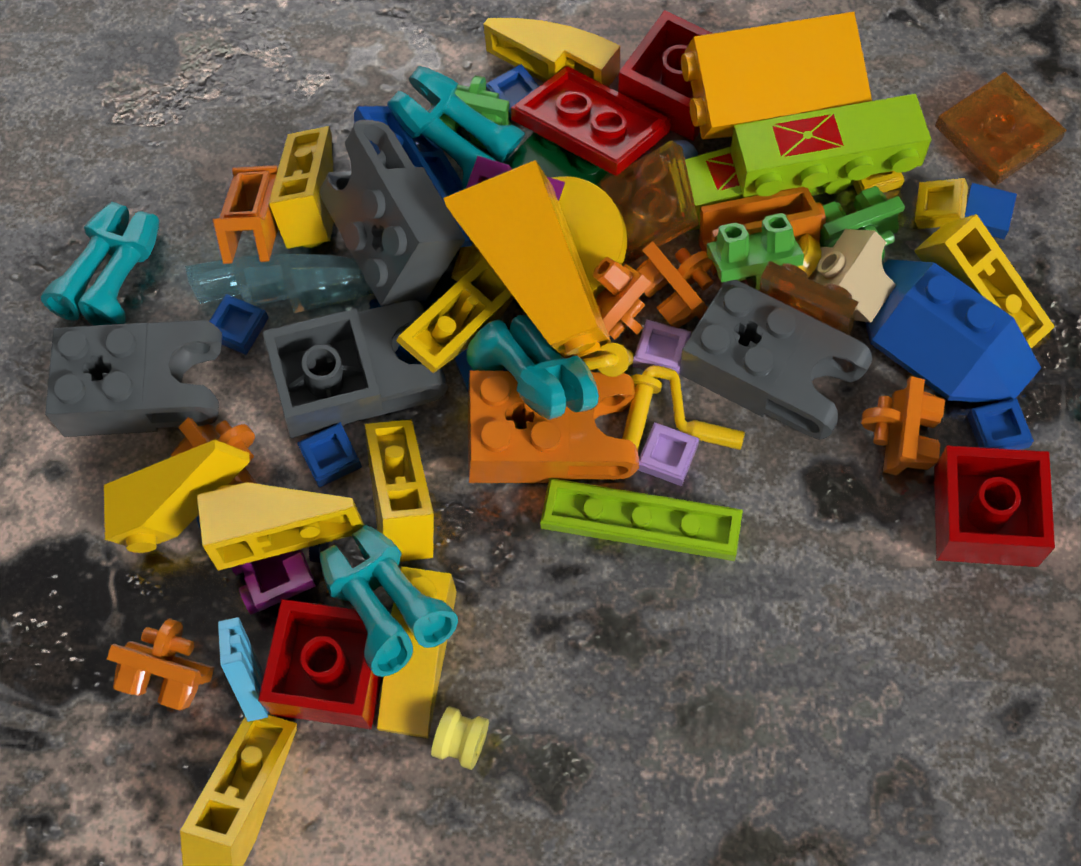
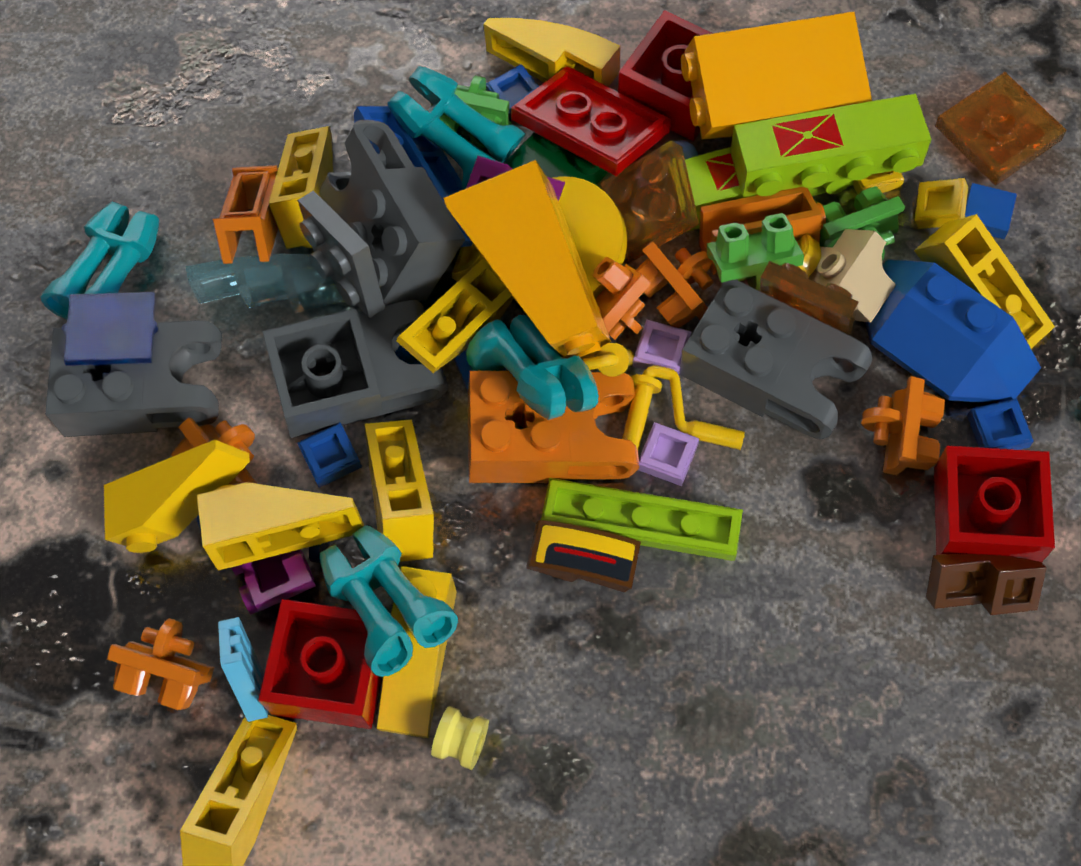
blue tile [209,294,269,355] -> none
none -> clear blue piece [62,292,159,366]
none -> dark grey plate [298,190,385,318]
none -> slope [526,520,641,592]
none -> reddish brown slope [926,554,1047,615]

